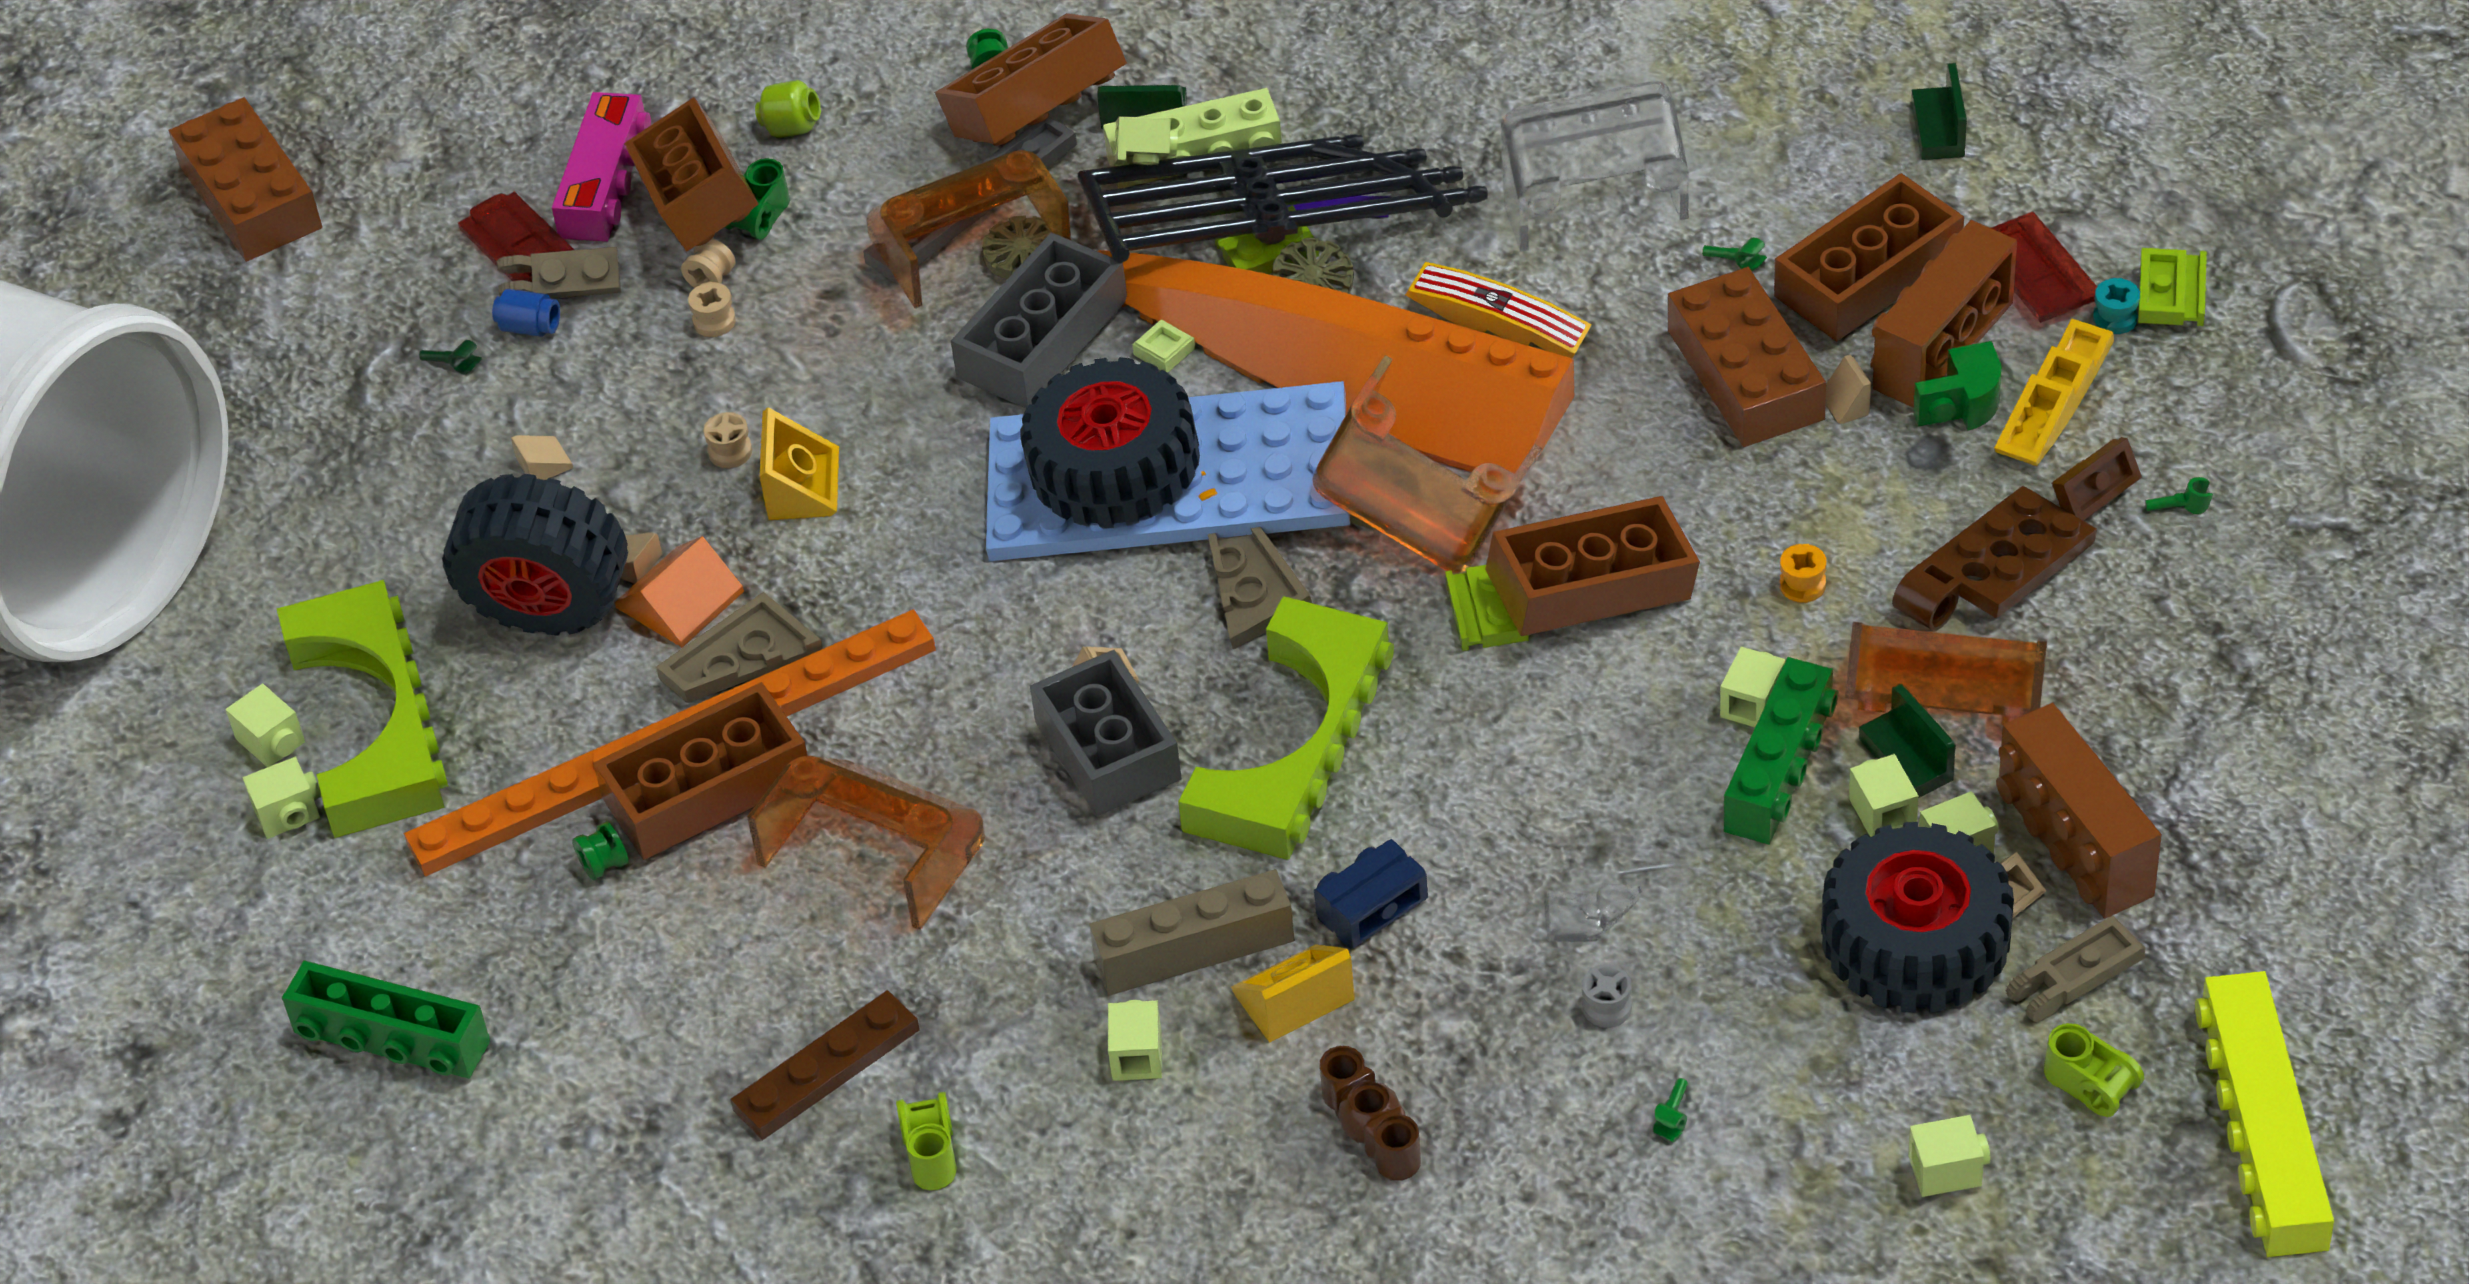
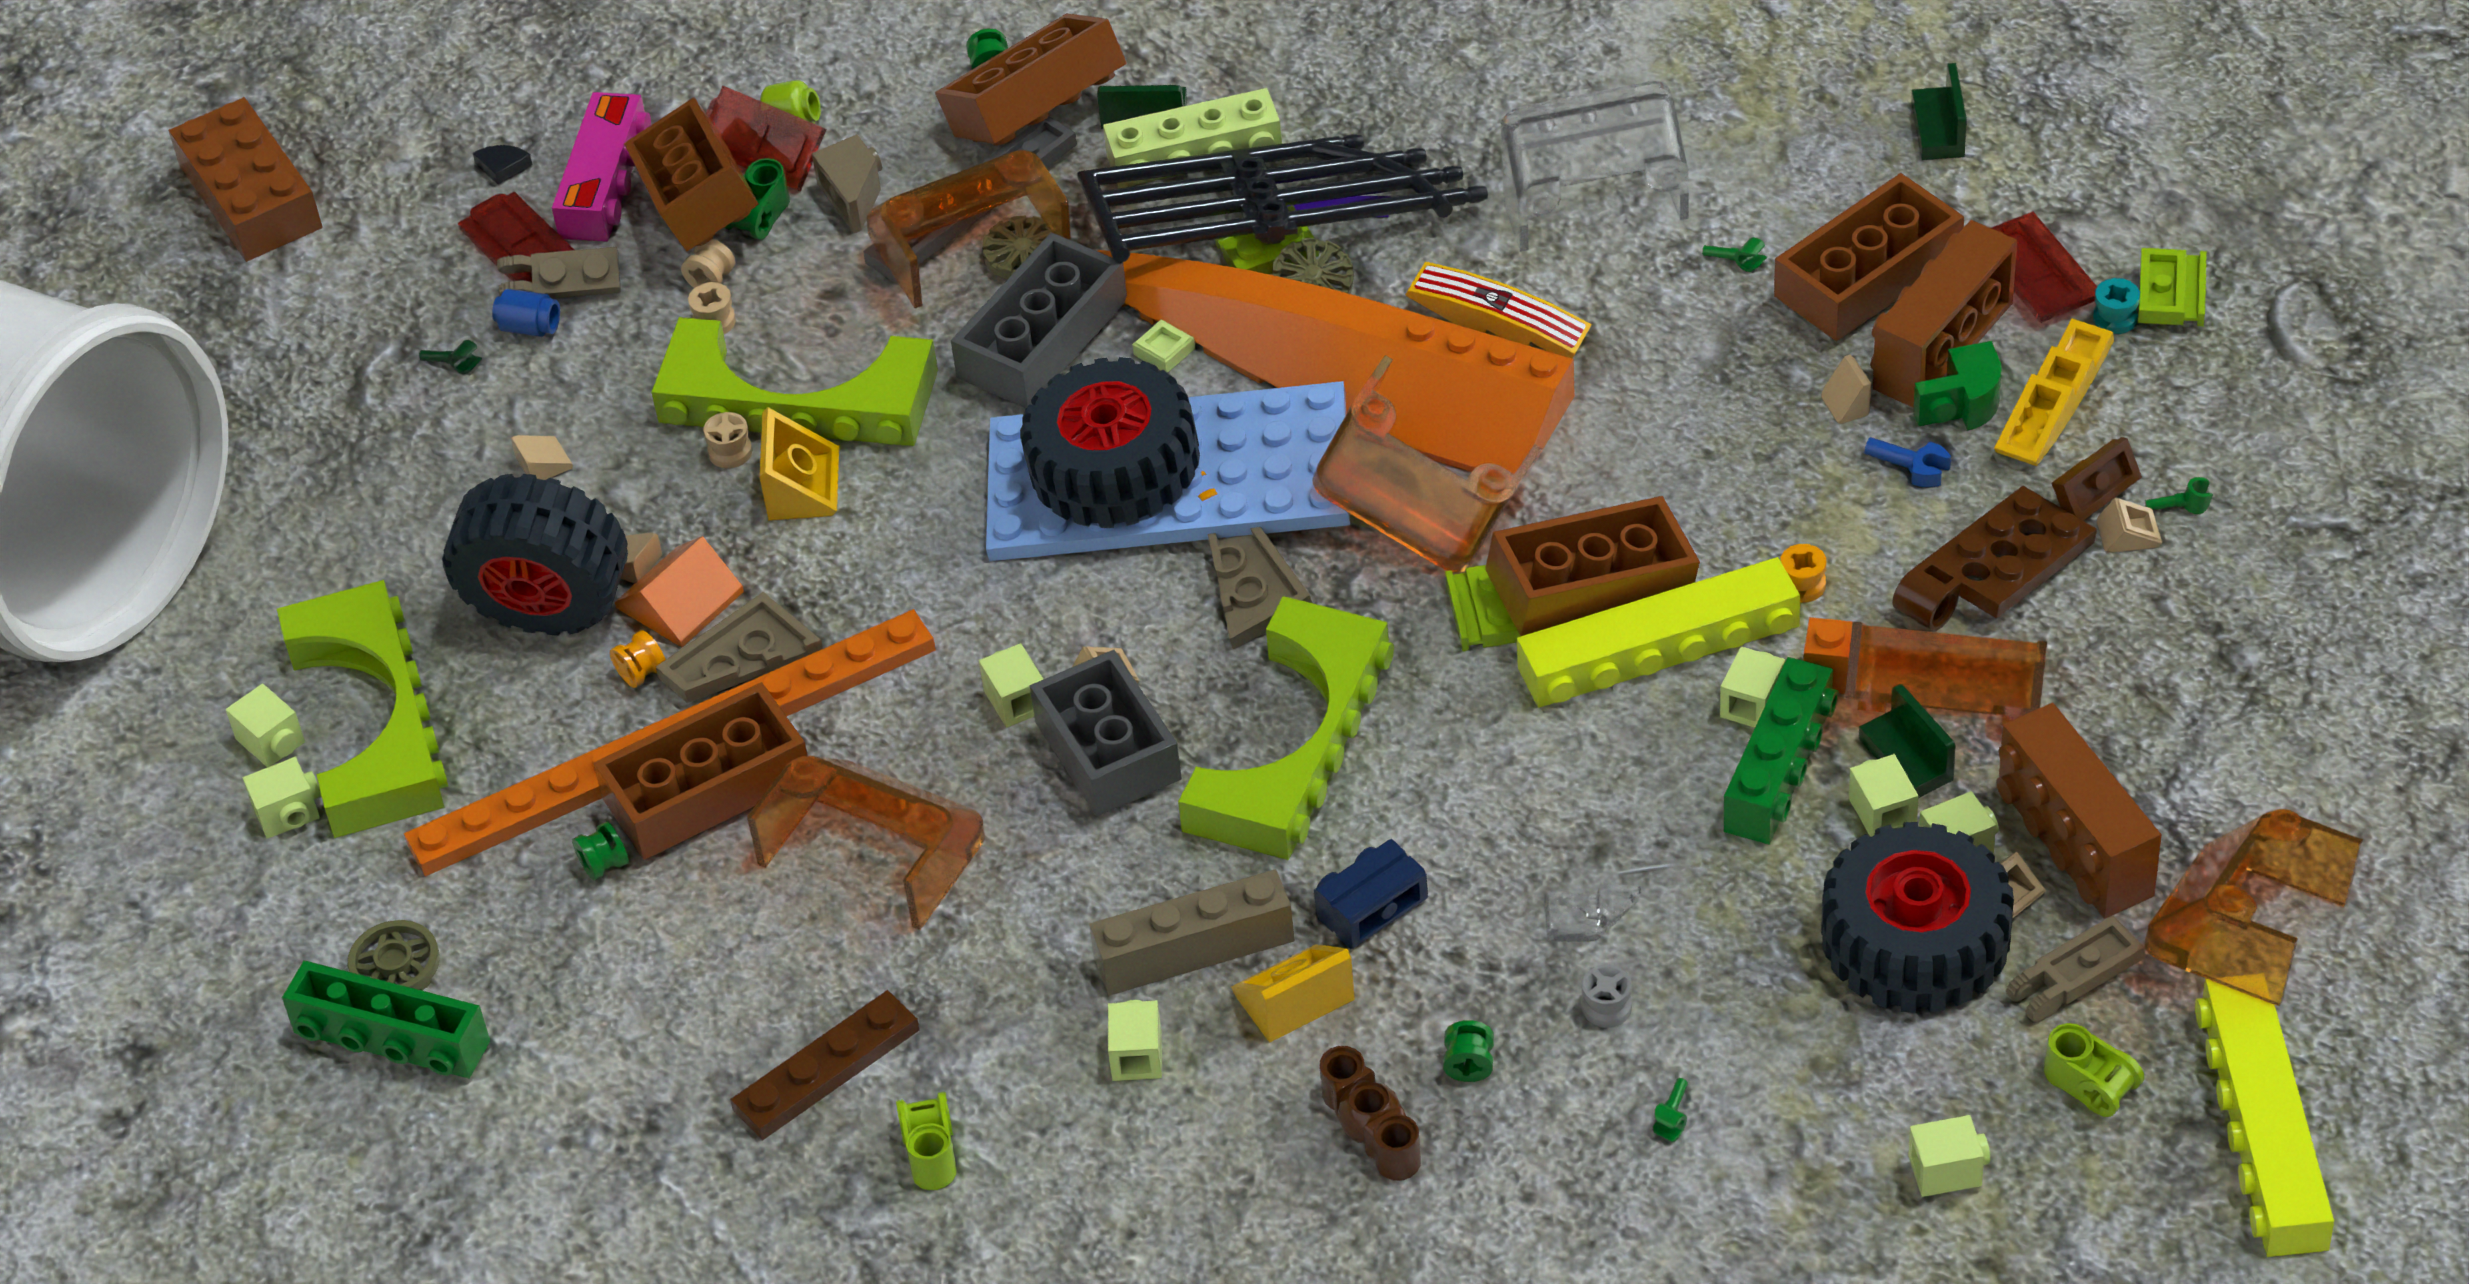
yellowish green brick [1114,116,1178,165] -> none
dark orange brick [1668,267,1826,448] -> none
none -> olive wheel [348,920,440,991]
none -> black tile [473,145,533,184]
none -> light orange wheel [609,630,666,688]
none -> lime arch [651,317,938,446]
none -> clear red piece [706,85,827,192]
none -> dark tan slope [812,134,882,234]
none -> yellowish green brick [979,643,1043,728]
none -> green wheel [1443,1020,1494,1082]
none -> neon yellow brick [1517,557,1800,708]
none -> orange brick [1803,617,1857,695]
none -> blue bar [1864,437,1951,487]
none -> tan slope [2097,498,2162,552]
none -> clear orange windscreen [2144,809,2363,1006]

